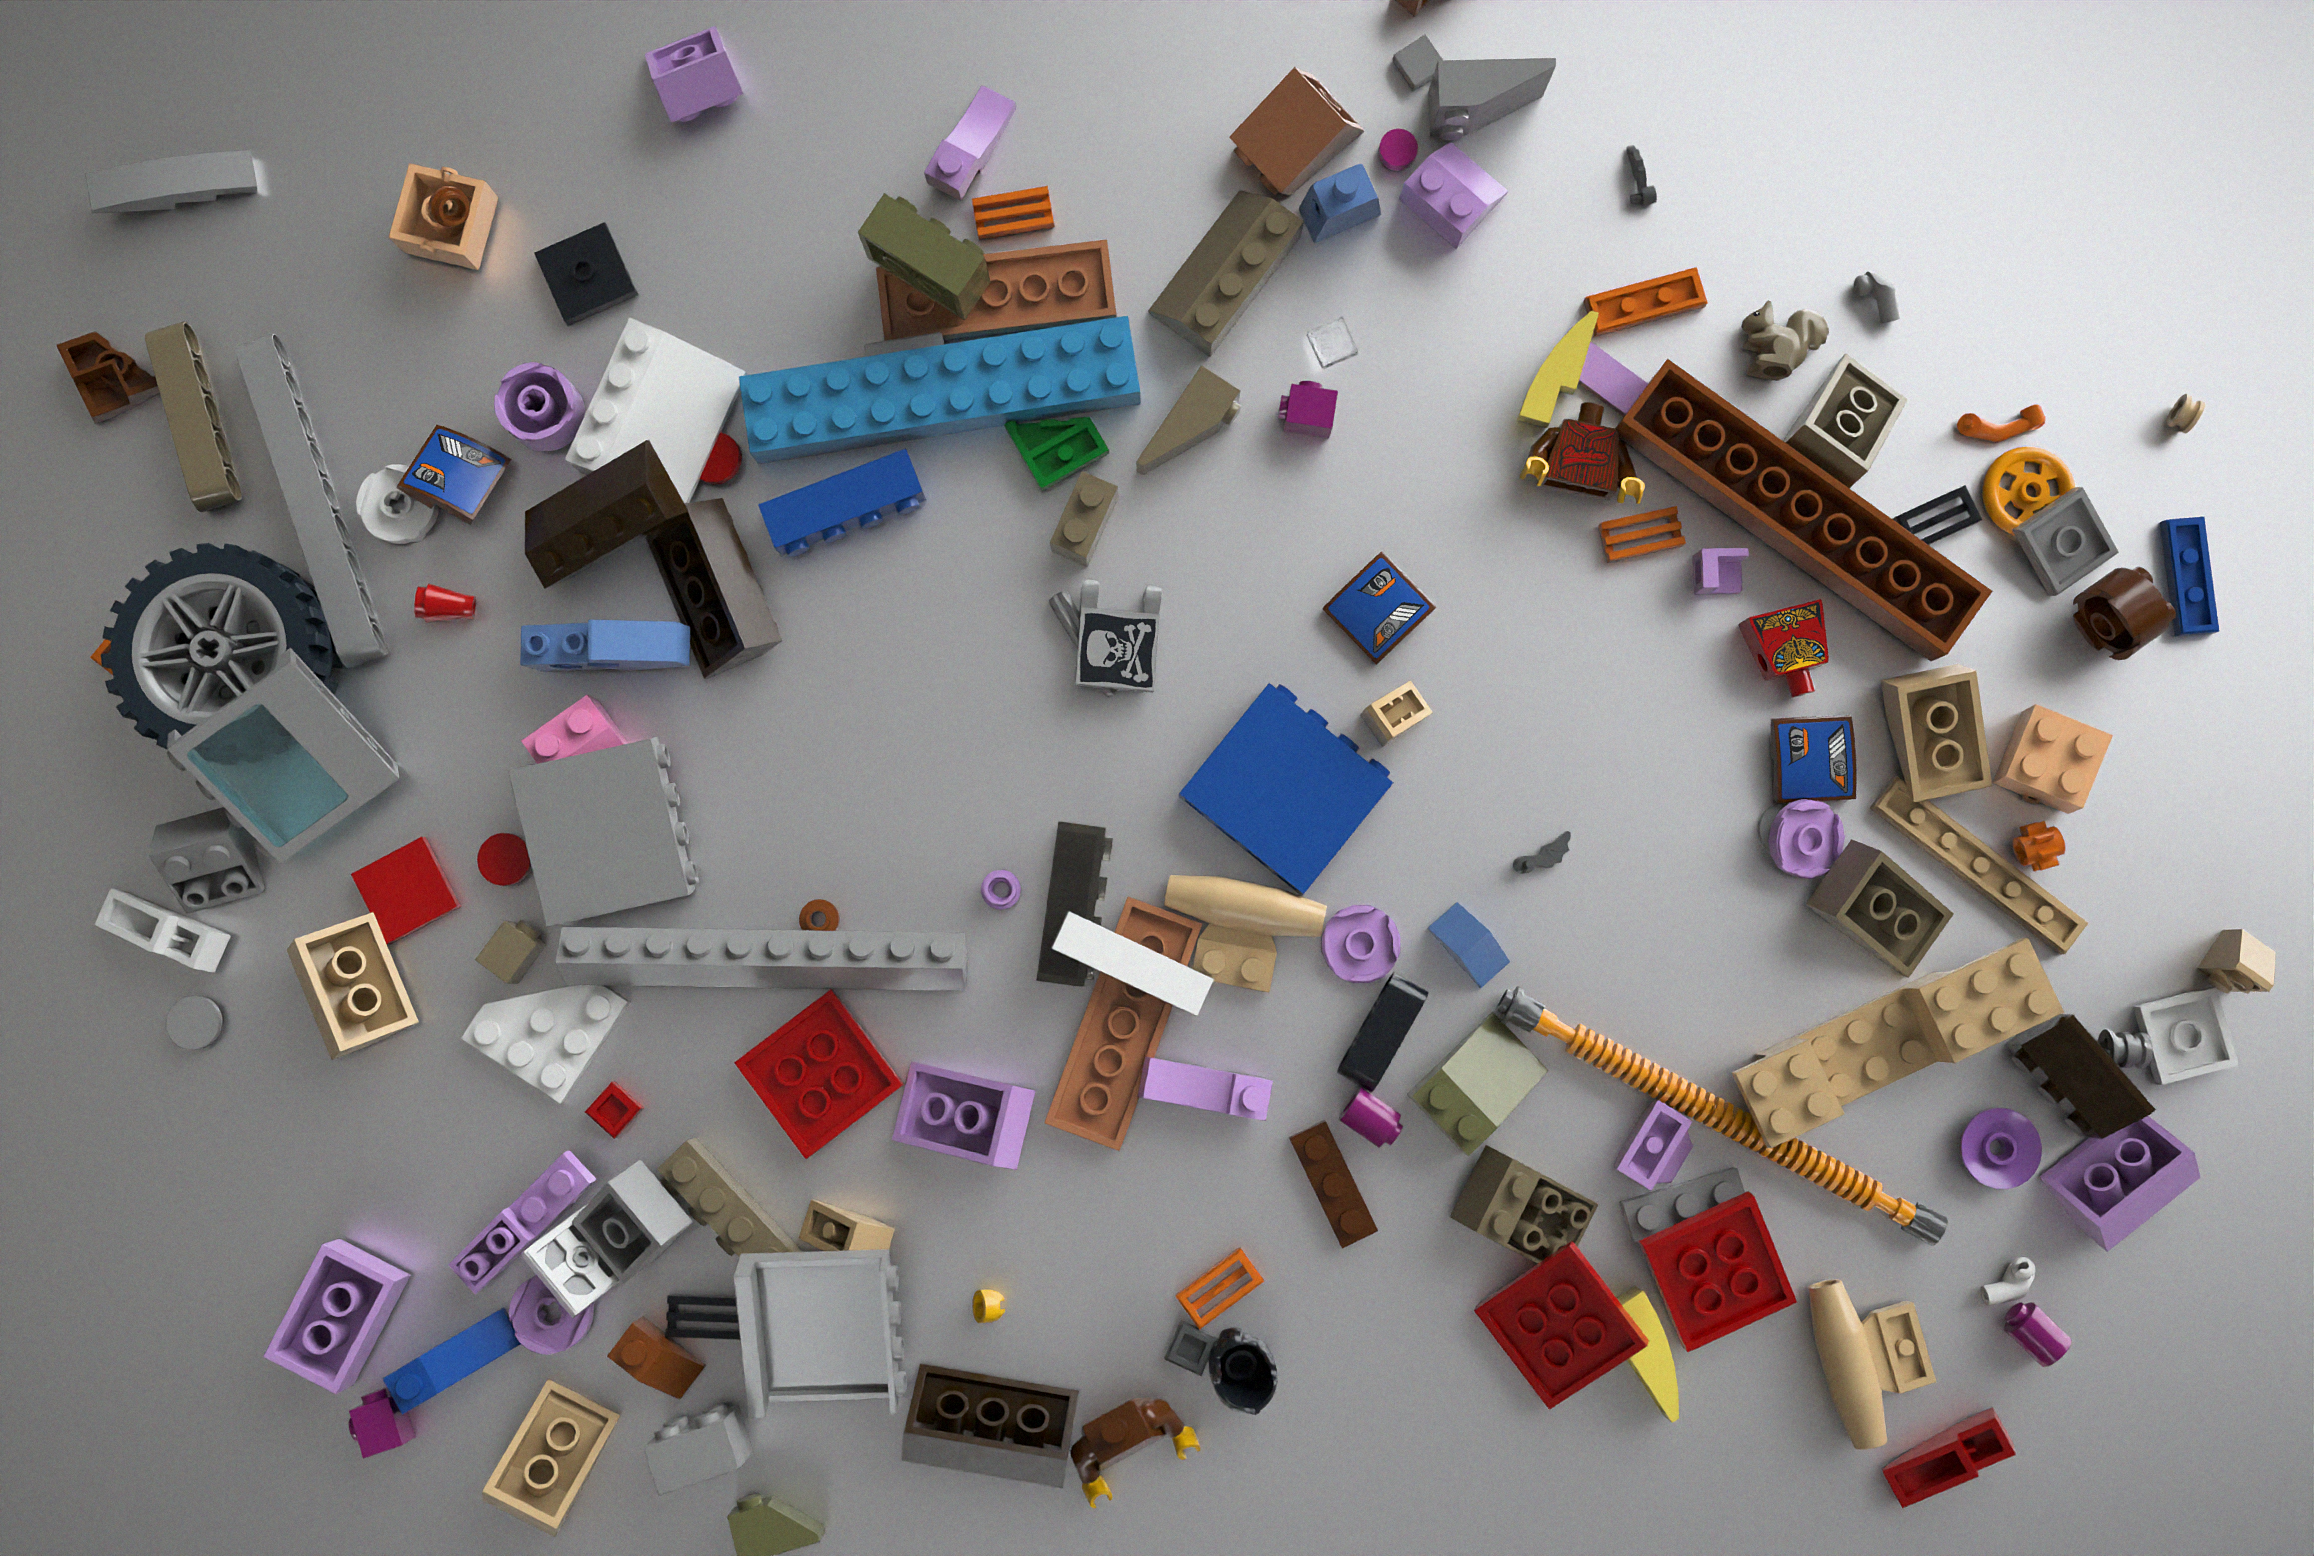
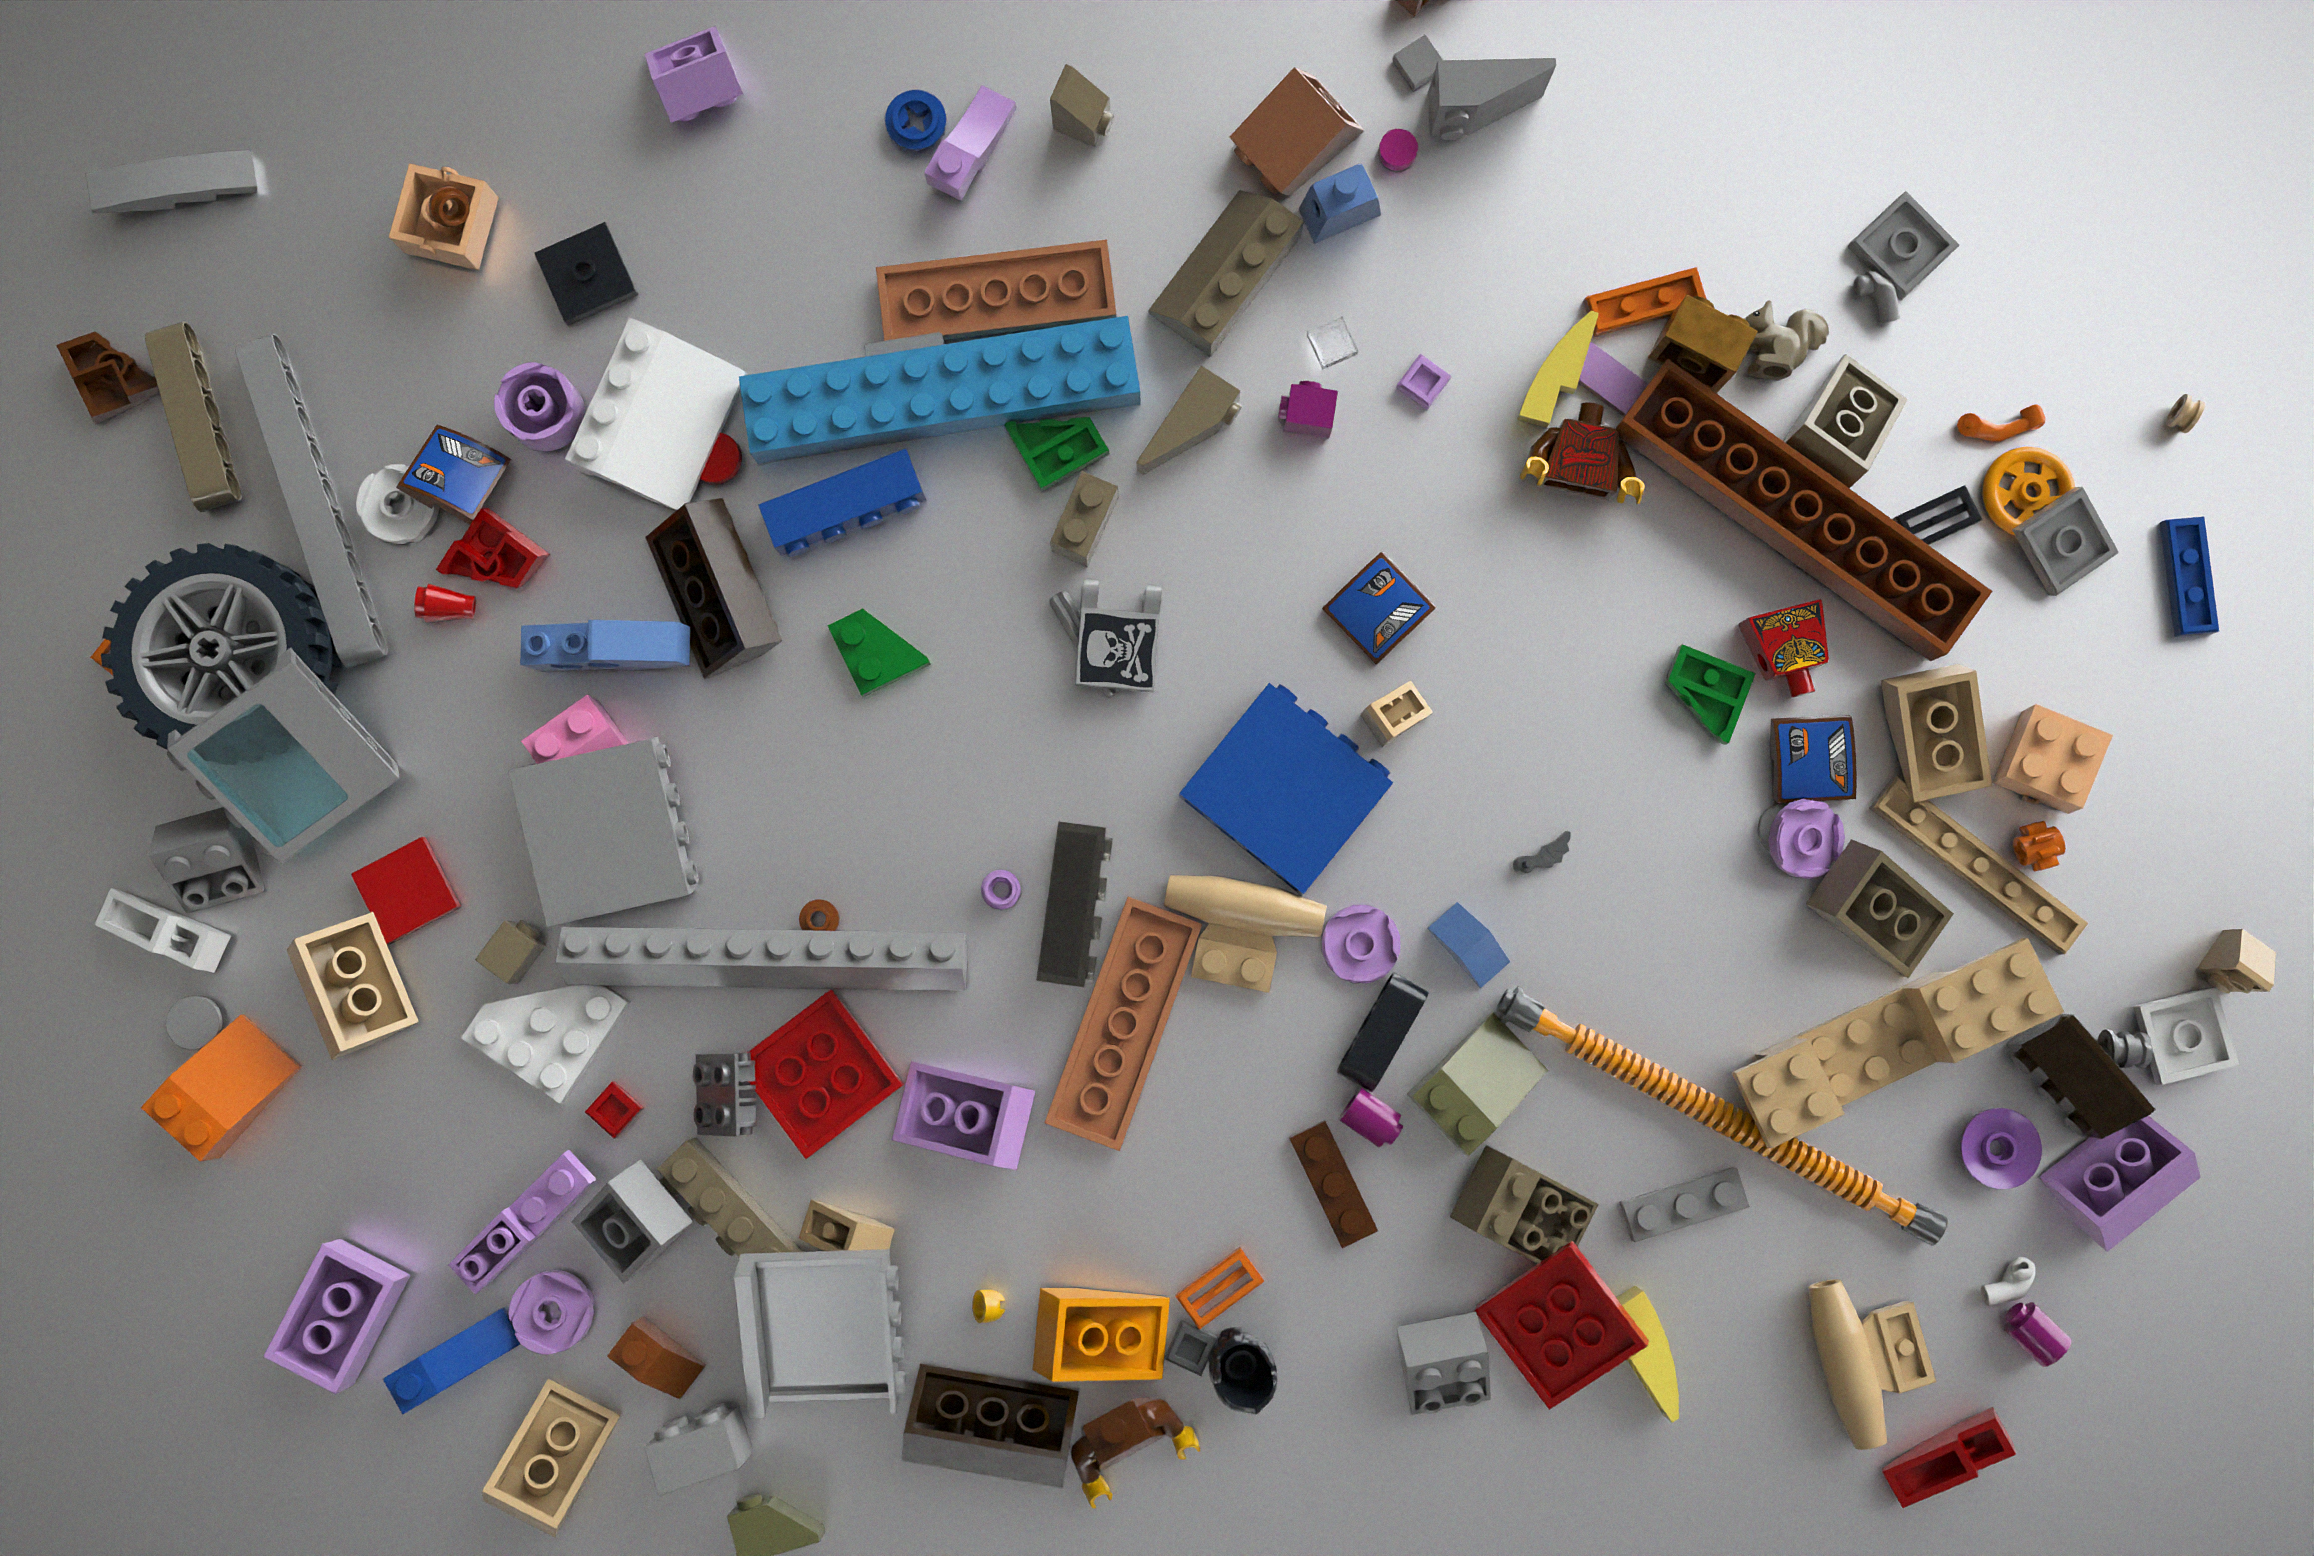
magenta brick [349,1388,416,1459] -> none
red piece [477,833,531,886] -> none
white piece [521,1202,620,1319] -> none
dark brown slope [525,440,688,589] -> none
black tile [665,1294,740,1340] -> none
olive brick [858,193,990,320] -> none
orange tile [972,186,1055,240] -> none
white tile [1051,911,1214,1016] -> none
lavender slope [1138,1057,1273,1121] -> none
lavender slope [1399,142,1508,249] -> none
orange tile [1598,506,1686,563] -> none
lavender slope [1613,1099,1693,1191] -> none
dark grey piece [1626,145,1657,205] -> none
red plate [1639,1191,1797,1353] -> none
lavender panel [1692,548,1749,595] -> none
reddish brown brick [2073,567,2176,660] -> none
none -> orange slope [141,1014,302,1162]
none -> red slope [436,507,550,588]
none -> flat silver hinge [693,1053,757,1136]
none -> green wing [827,608,931,697]
none -> blue gear [885,90,947,152]
none -> light orange slope [1032,1288,1170,1382]
none -> dark tan slope [1050,64,1114,147]
none -> lavender tile [1396,354,1451,410]
none -> light grey slope [1396,1312,1491,1415]
none -> pearl gold brick [1648,294,1758,393]
none -> green wing [1665,644,1756,745]
none -> light grey tile [1847,191,1960,300]

